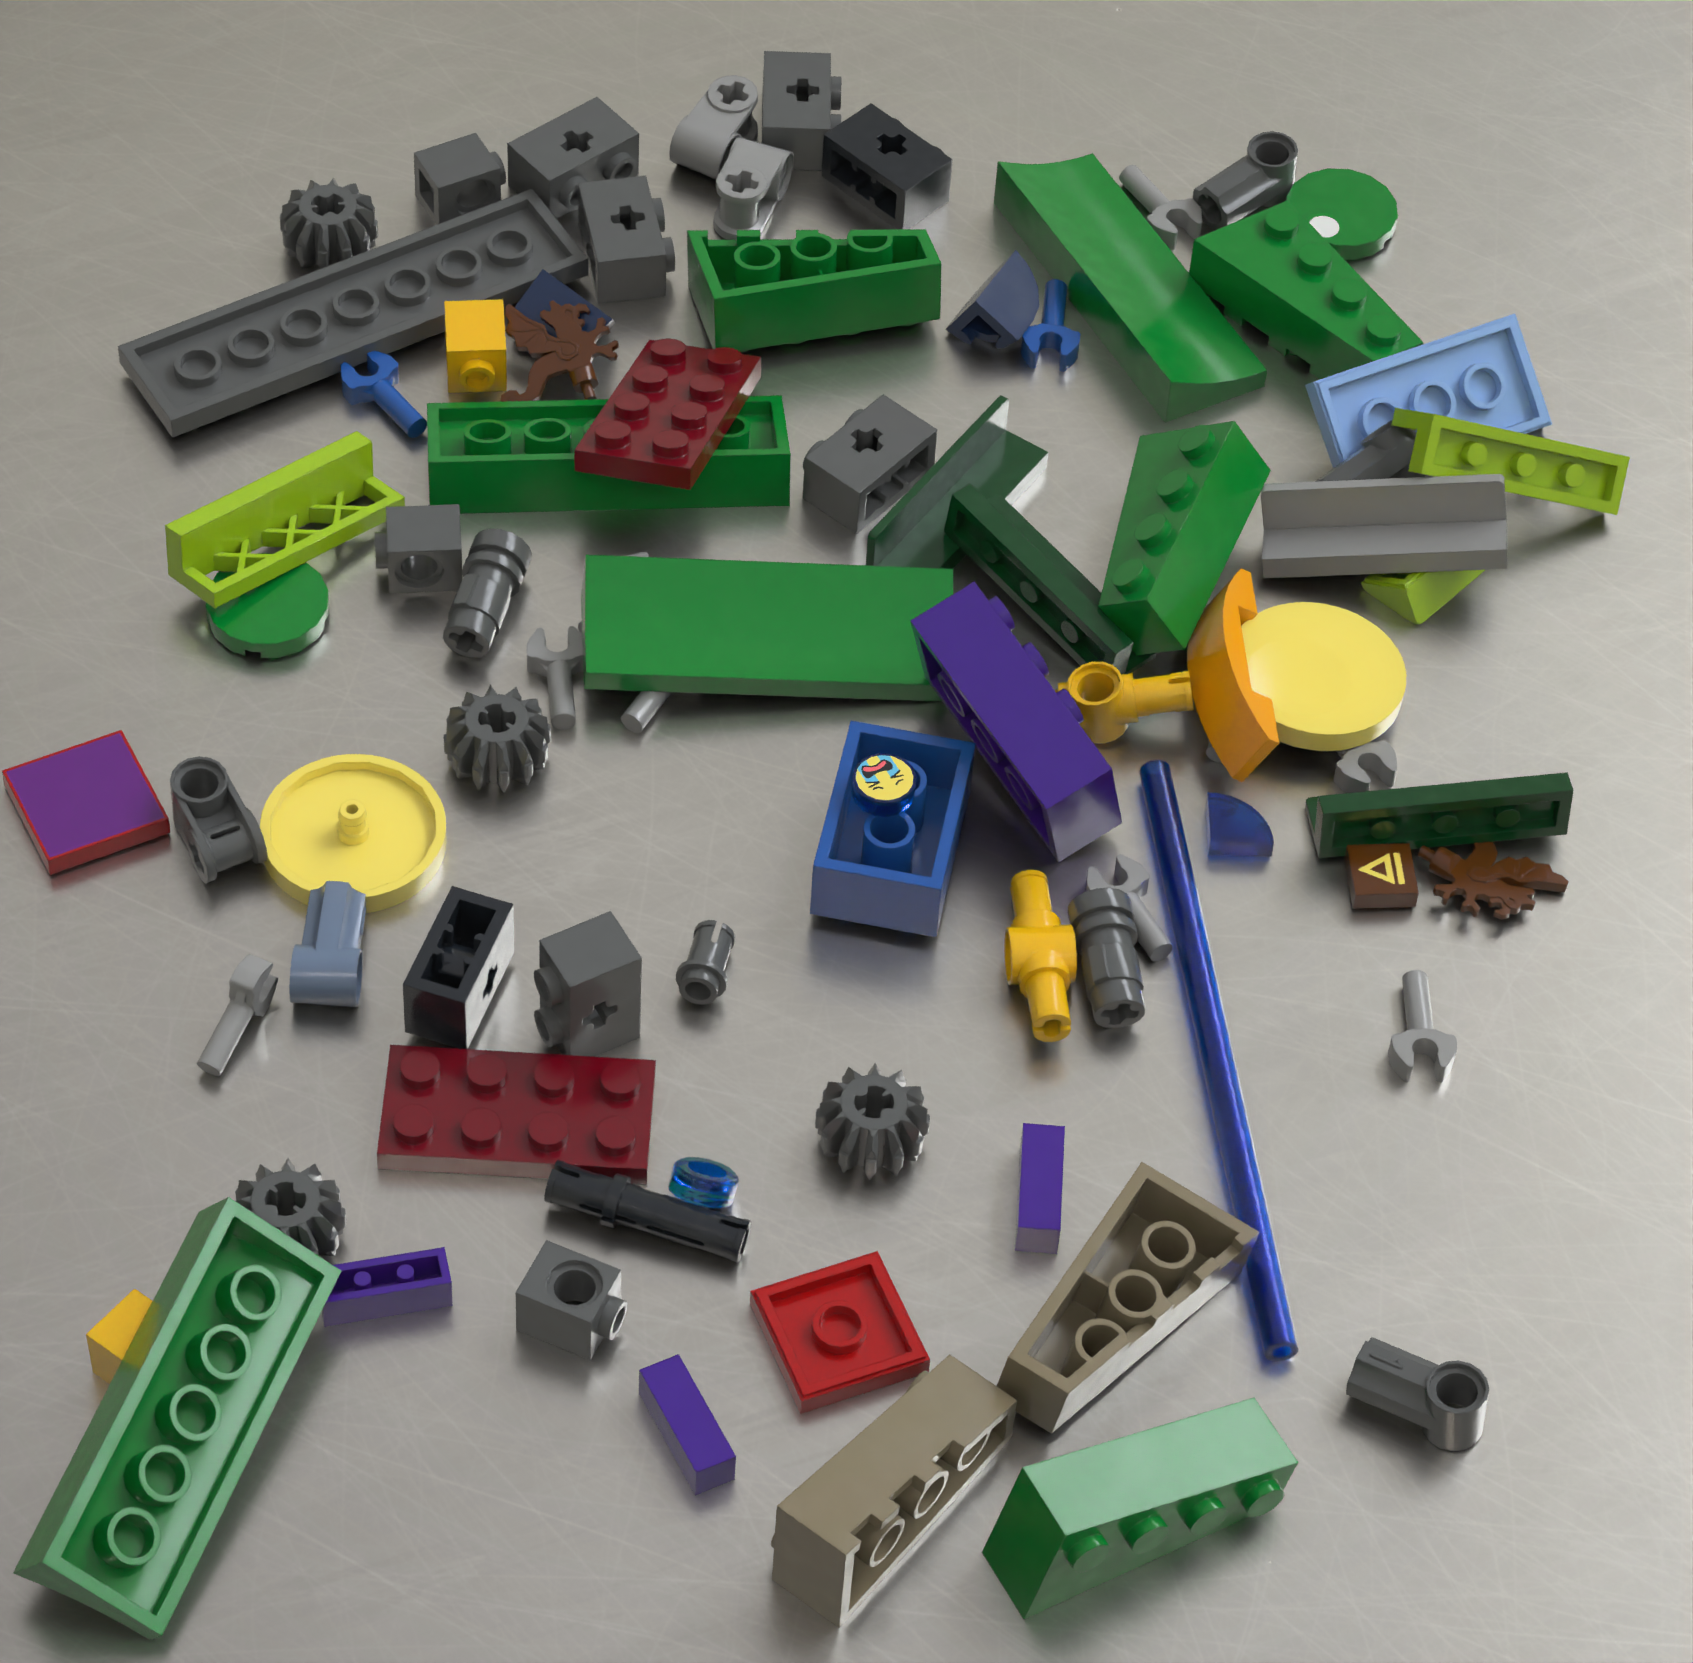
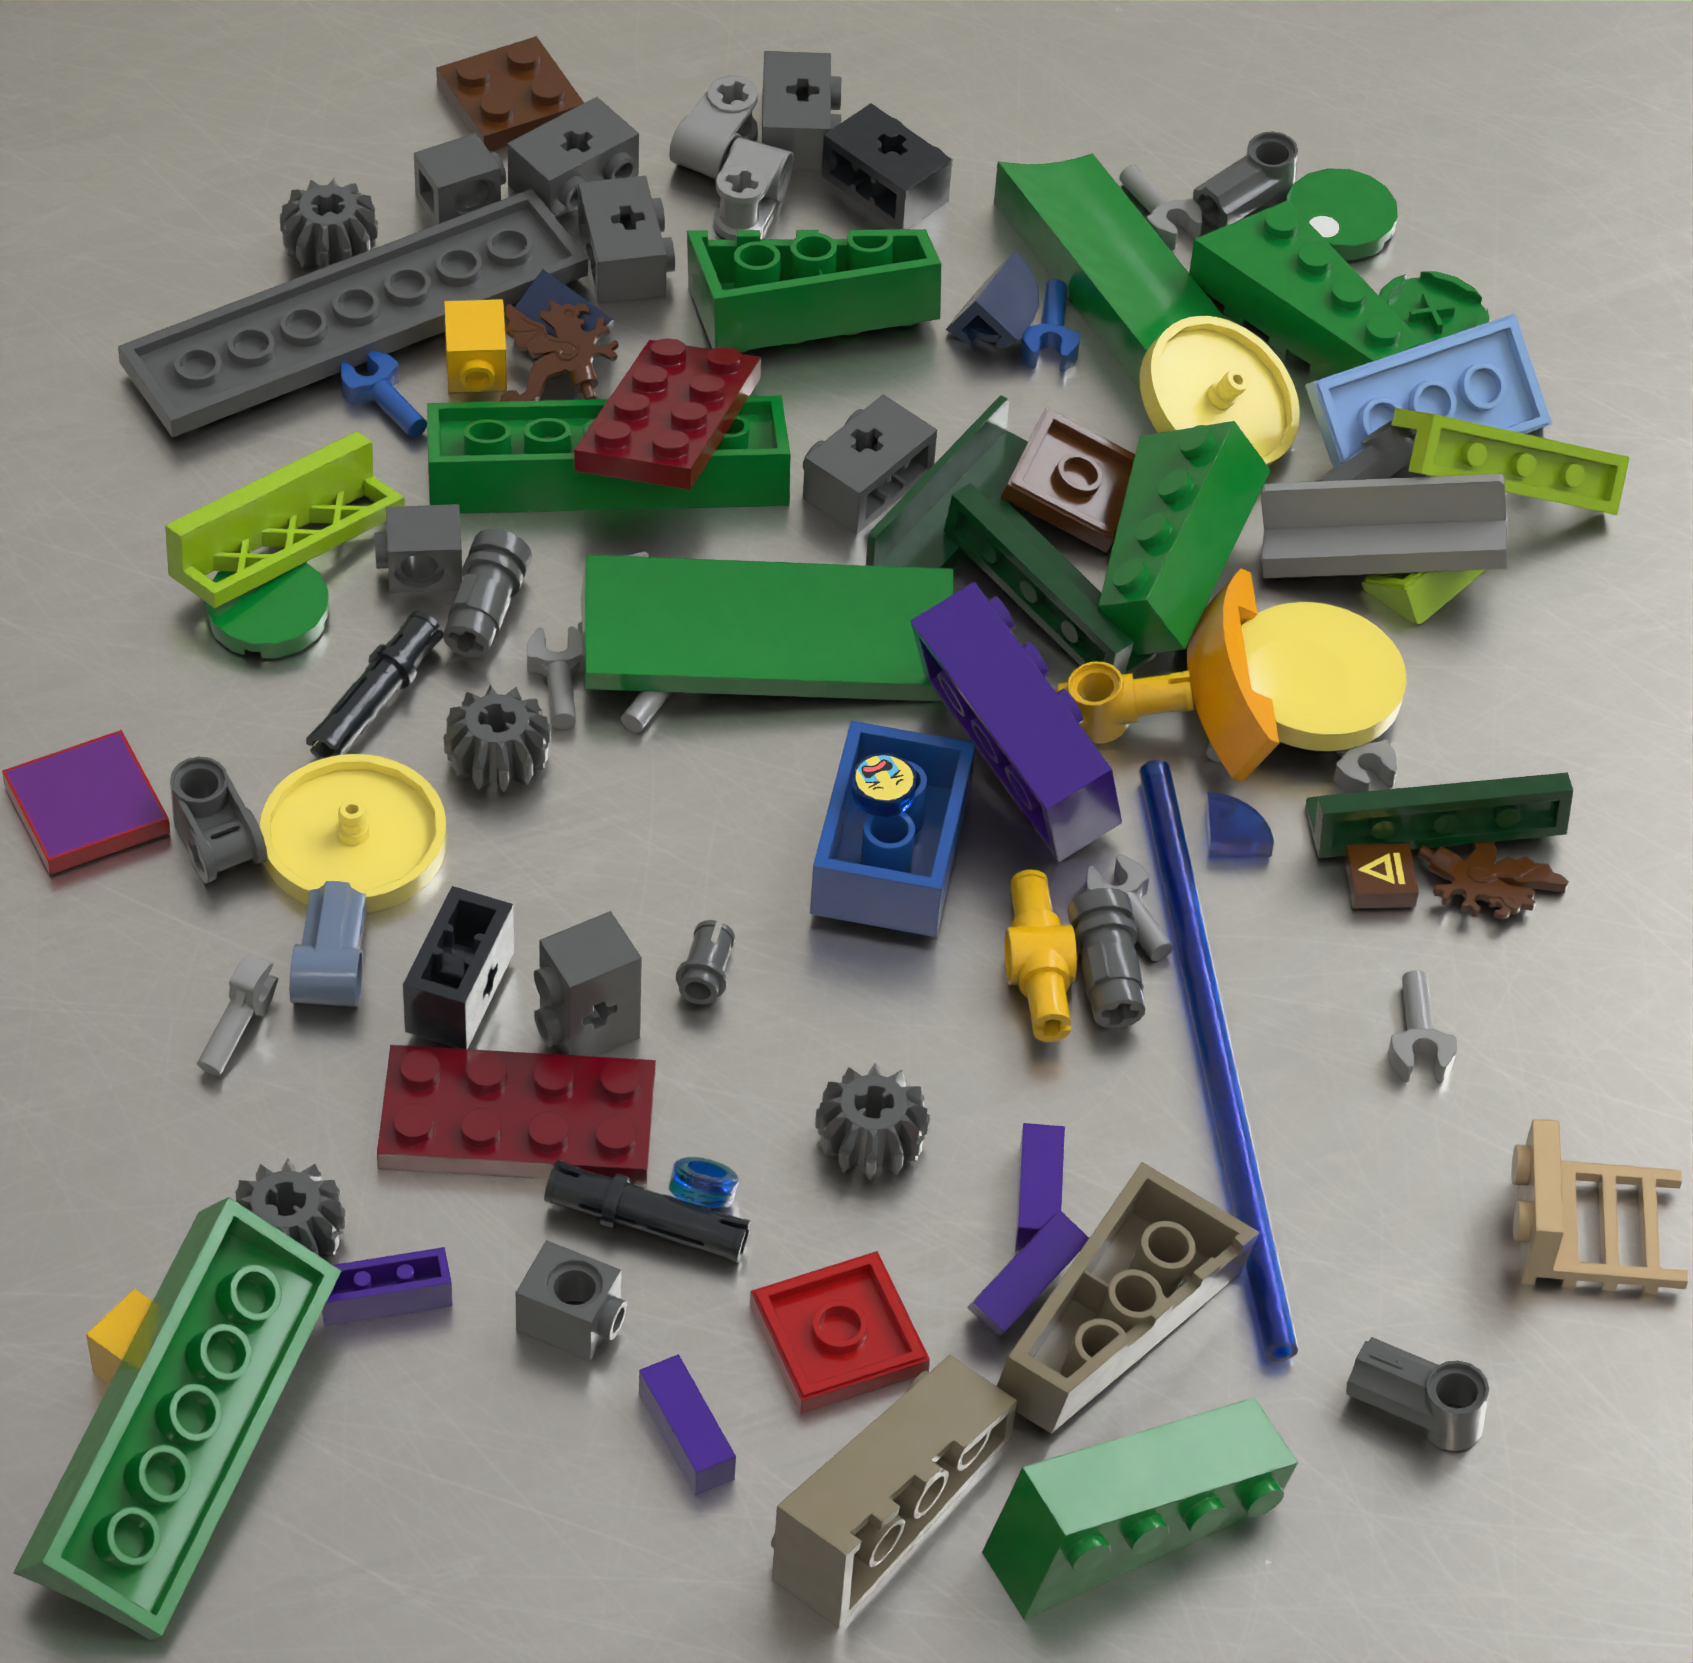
none -> black pin [306,611,443,760]
none -> reddish brown plate [436,36,584,151]
none -> dark purple piece [967,1210,1089,1337]
none -> reddish brown plate [1001,407,1135,553]
none -> light yellow piece [1140,316,1300,467]
none -> green tile [1379,271,1490,344]
none -> tan plate [1511,1119,1688,1294]

